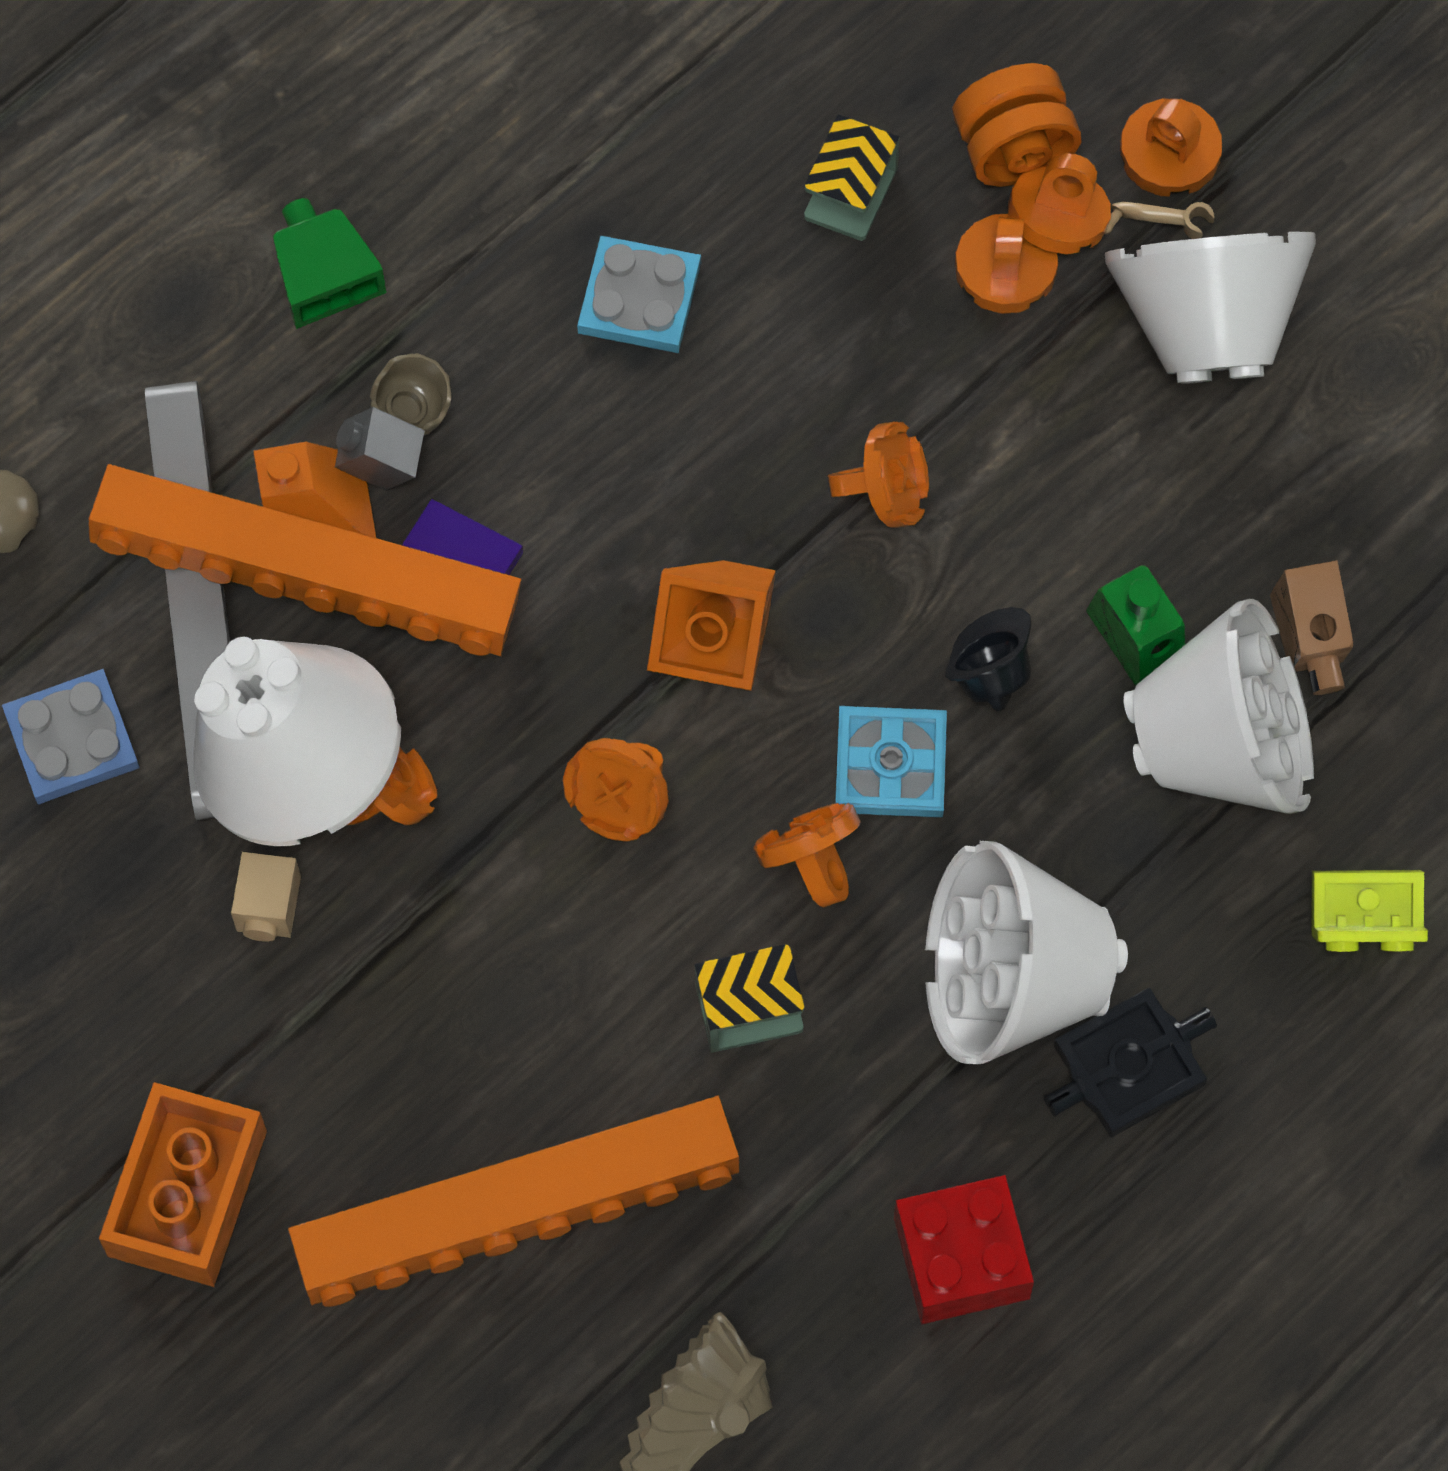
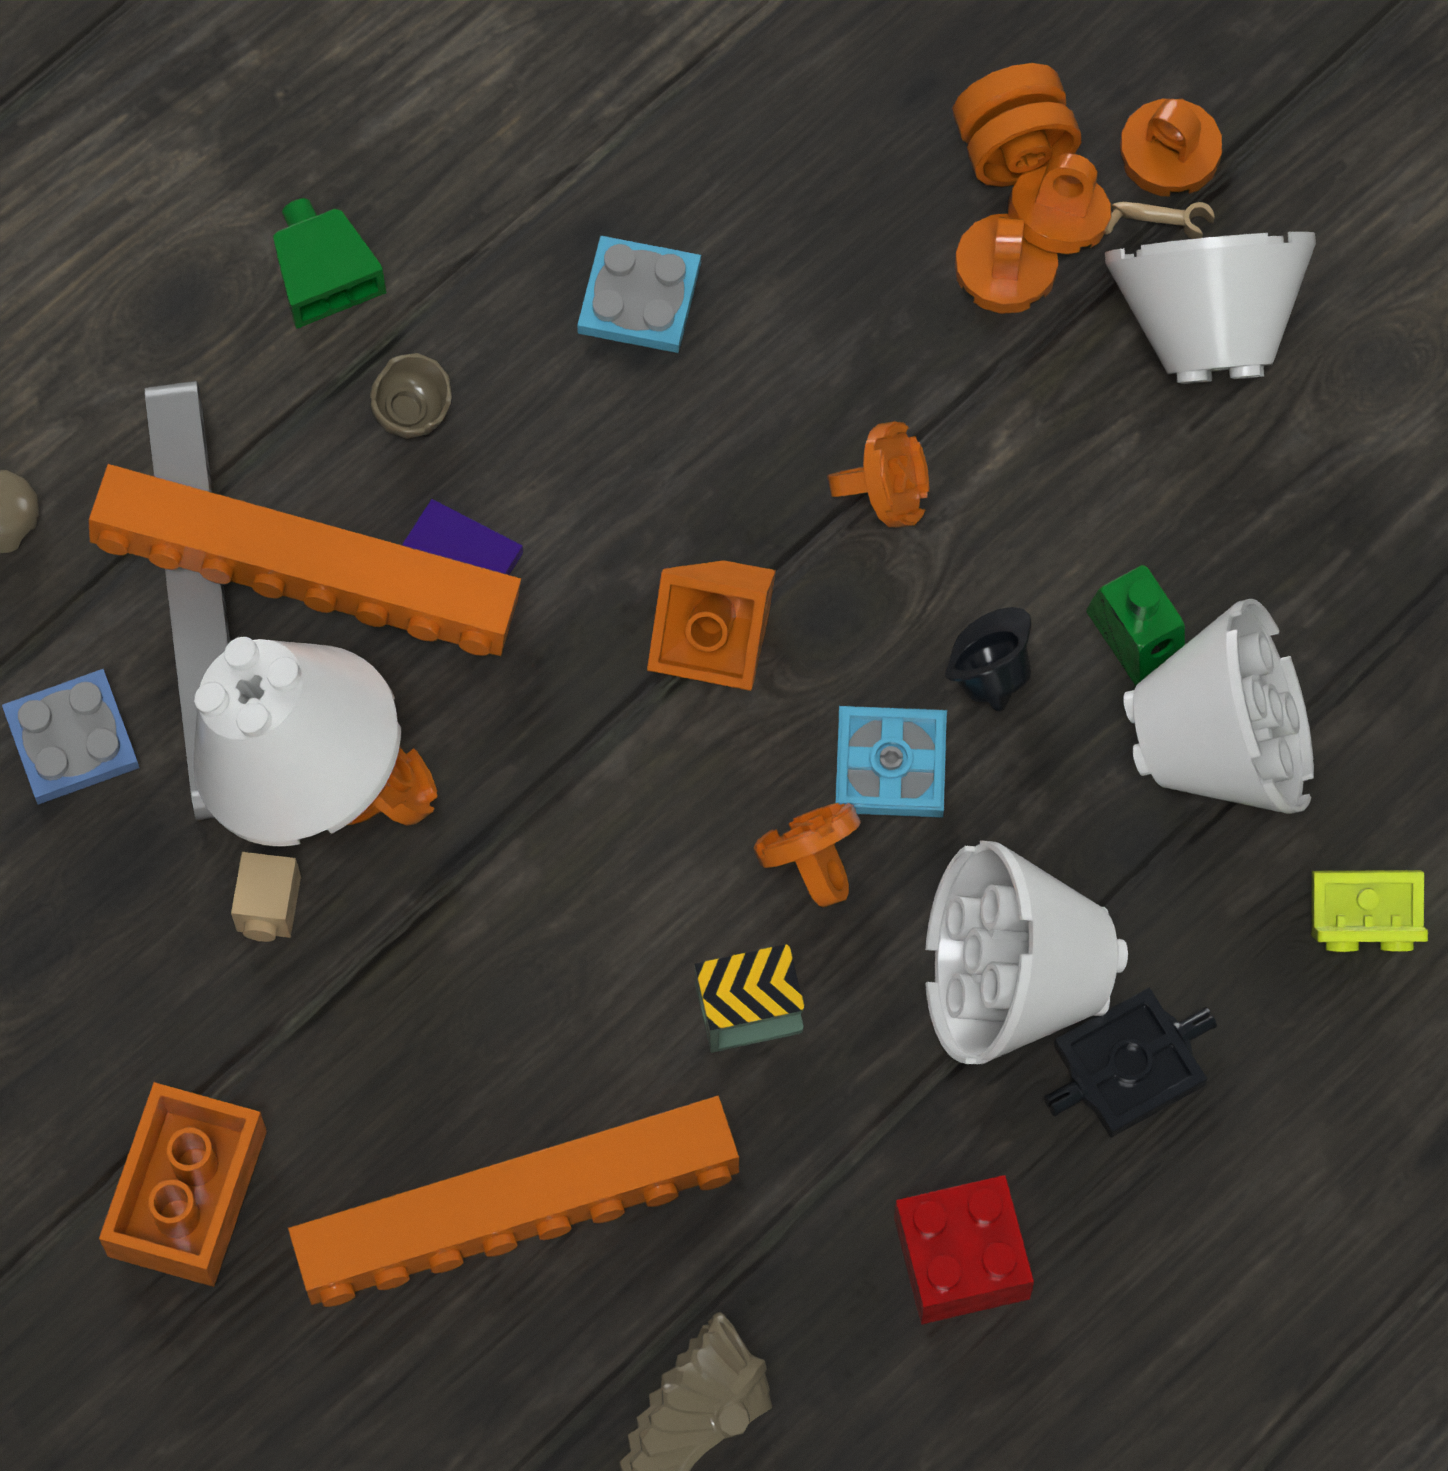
orange slope [253,442,377,538] -> none
dark grey brick [335,407,424,490] -> none
orange tile [563,738,669,842] -> none
piece [804,114,900,241] -> none
medium nougat torso [1270,560,1353,695] -> none

